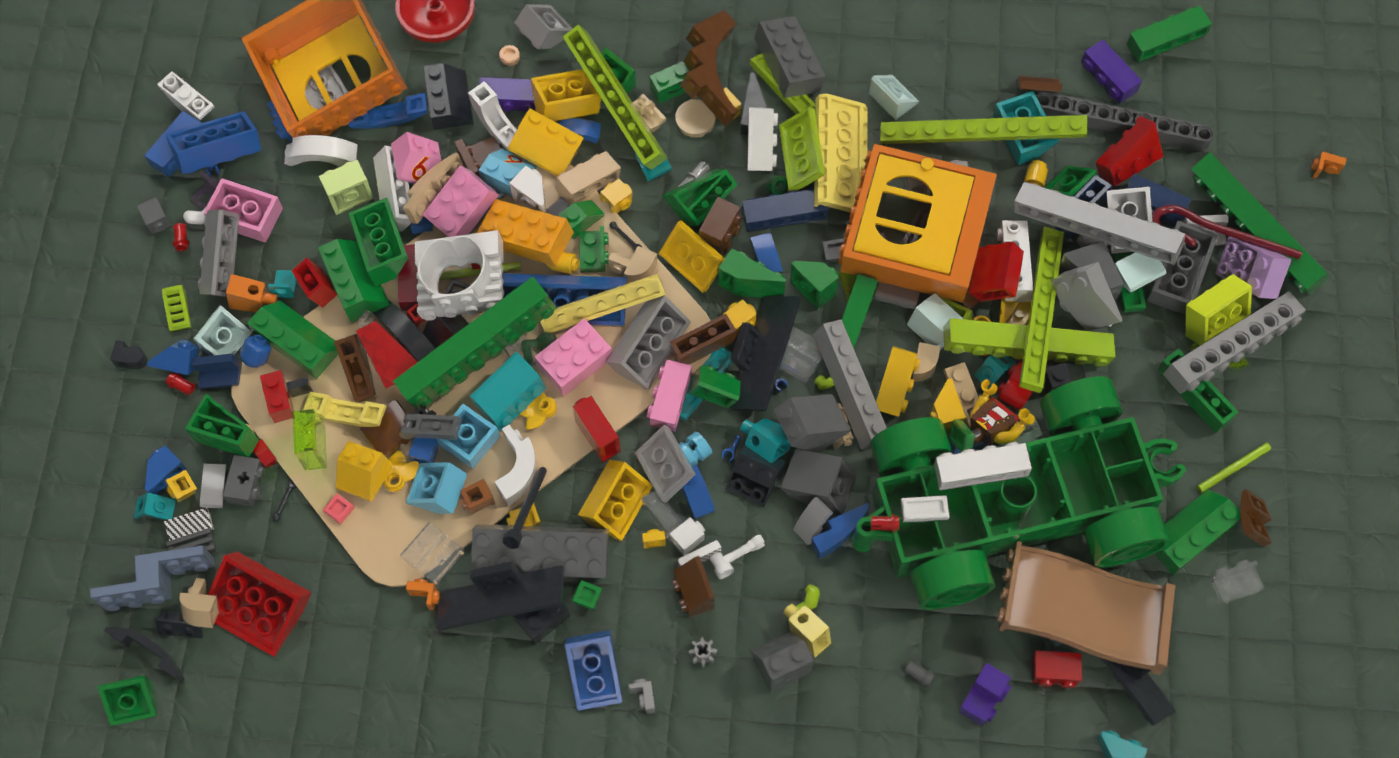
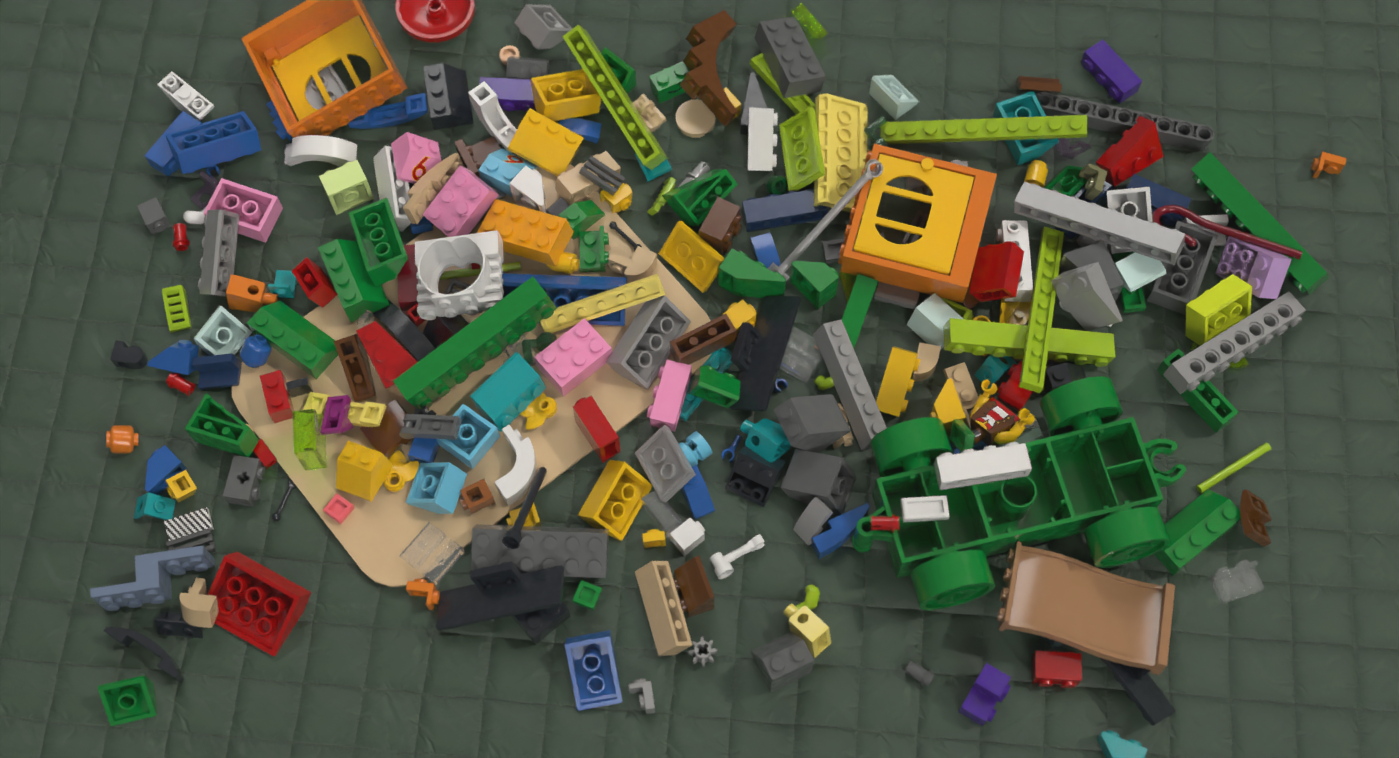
light grey slope [200,464,227,508] -> none
white tile [678,540,721,567] -> none
green brick [1127,6,1212,62] -> none
none -> orange head [106,425,139,454]
none -> magenta slope [320,395,354,435]
none -> dark grey brick [506,56,551,80]
none -> dark grey tile [579,156,625,196]
none -> tan brick [635,561,692,656]
none -> lime piece [647,177,676,216]
none -> light grey hinge [767,159,883,281]
none -> clear neon green wing [791,3,828,39]
none -> clear green plate [864,116,888,151]
none -> clear purple bracket [1055,138,1091,159]
none -> olive bracket [1079,164,1107,201]

